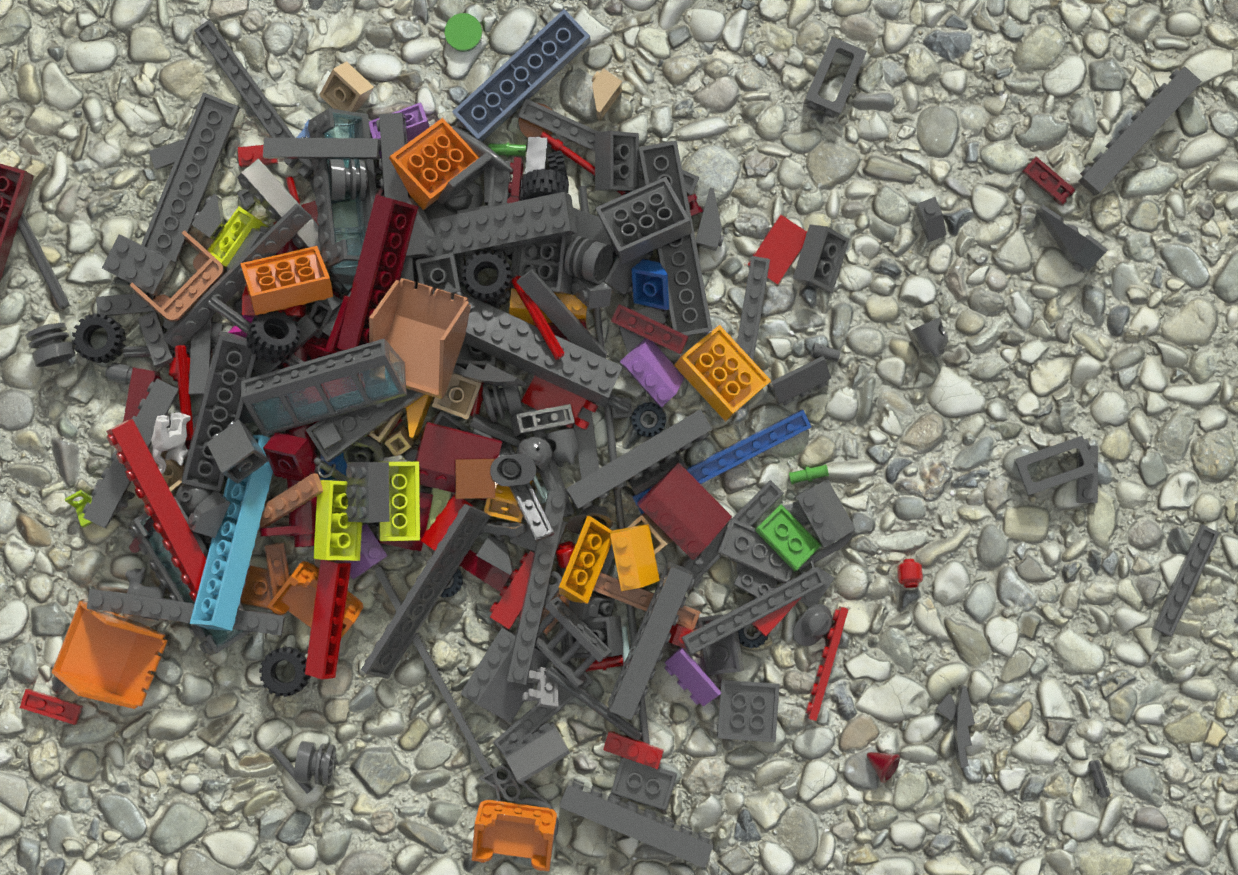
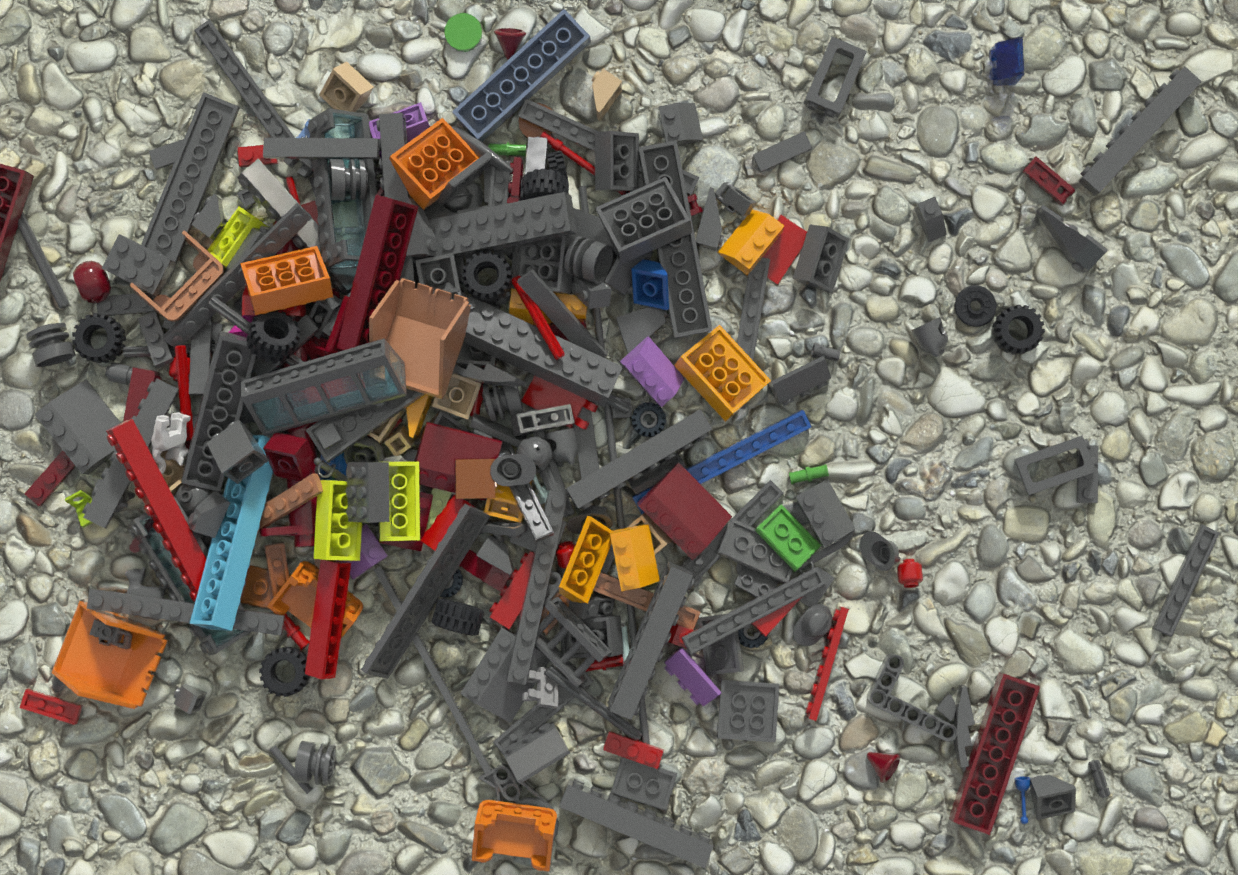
dark red plate [611,304,689,354] -> none
none -> dark red plate [24,450,76,506]
none -> dark grey slope [35,379,121,475]
none -> dark red piece [73,260,111,304]
none -> dark grey piece [90,619,133,649]
none -> dark grey slope [174,684,207,714]
none -> red pin [283,613,309,650]
none -> black tyre [431,598,484,636]
none -> dark red hat [494,28,526,60]
none -> dark grey slope [658,103,703,146]
none -> dark grey piece [715,182,756,216]
none -> light orange slope [717,209,784,276]
none -> dark grey tile [753,131,812,173]
none -> dark grey piece [860,531,901,571]
none -> dark grey beam [867,653,957,742]
none -> dark red brick [949,672,1040,835]
none -> black wheel [955,285,997,327]
none -> clear blue slope [989,37,1024,85]
none -> black tyre [992,305,1045,355]
none -> blue hinge [1014,776,1031,824]
none -> dark grey slope [1030,775,1076,820]

